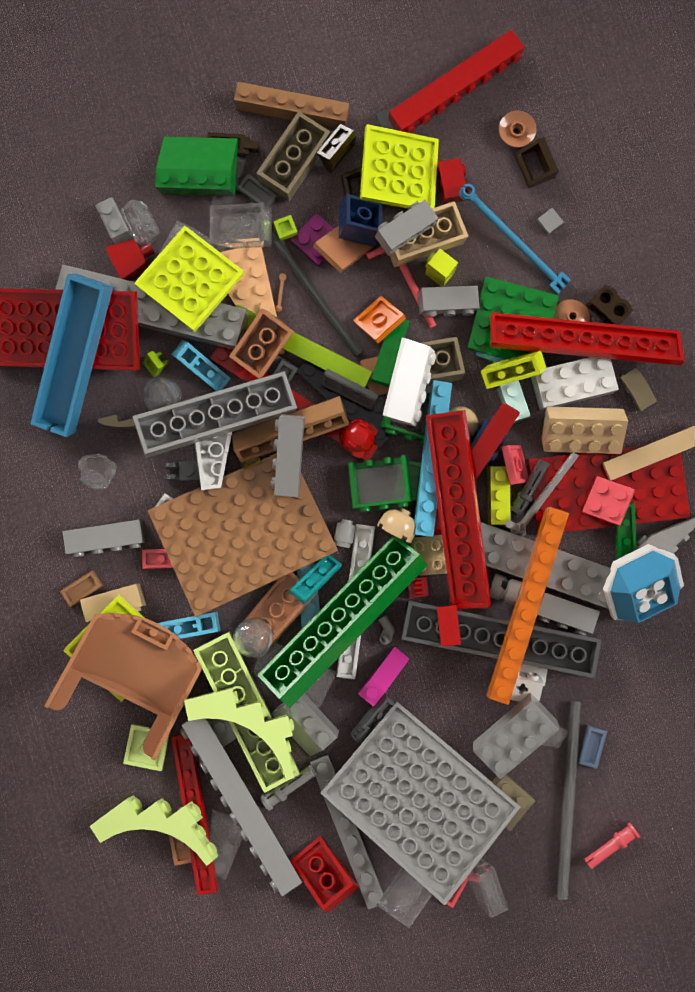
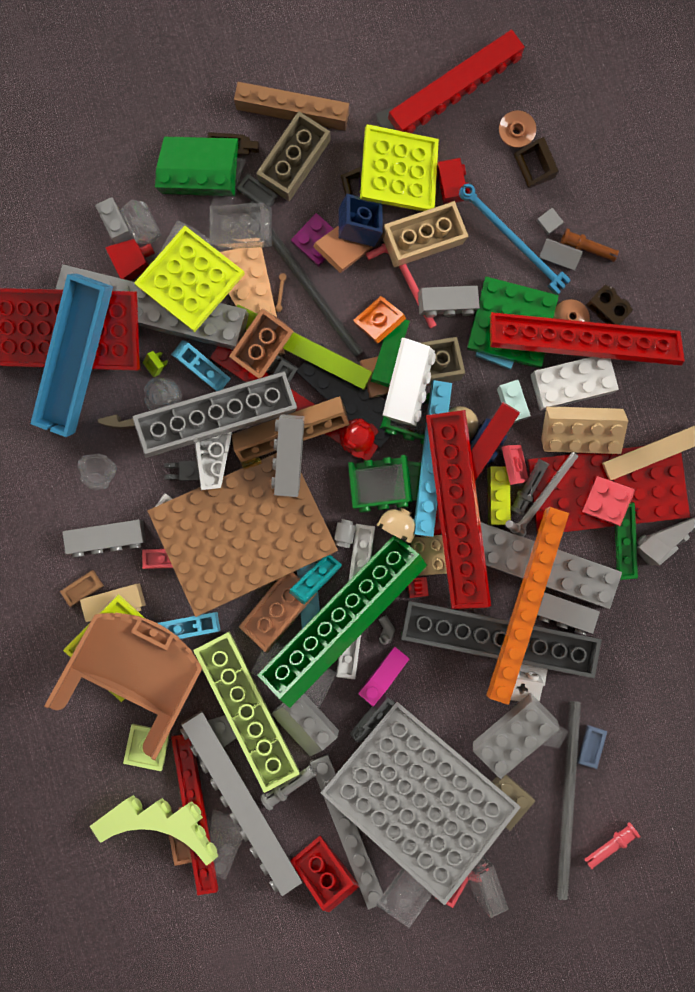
yellowish green arch [184,688,296,780] -> none
clear cylinder [233,619,273,658] -> none
lime tile [273,215,298,241] -> none
dark brown tile [316,124,356,173] -> none
dark grey tile [321,369,378,410] -> none
light grey brick [375,199,439,256] -> none
neon yellow brick [425,249,458,287] -> none
red tile [436,605,461,647] -> none
neon yellow brick [481,350,547,389] -> none
light grey wheel [490,573,522,606] -> none
dark azure piece [603,544,684,623] -> none
dark tan slope [619,367,657,411] -> none
none -> light grey tile [539,239,582,270]
none -> dark orange pin [560,228,619,262]

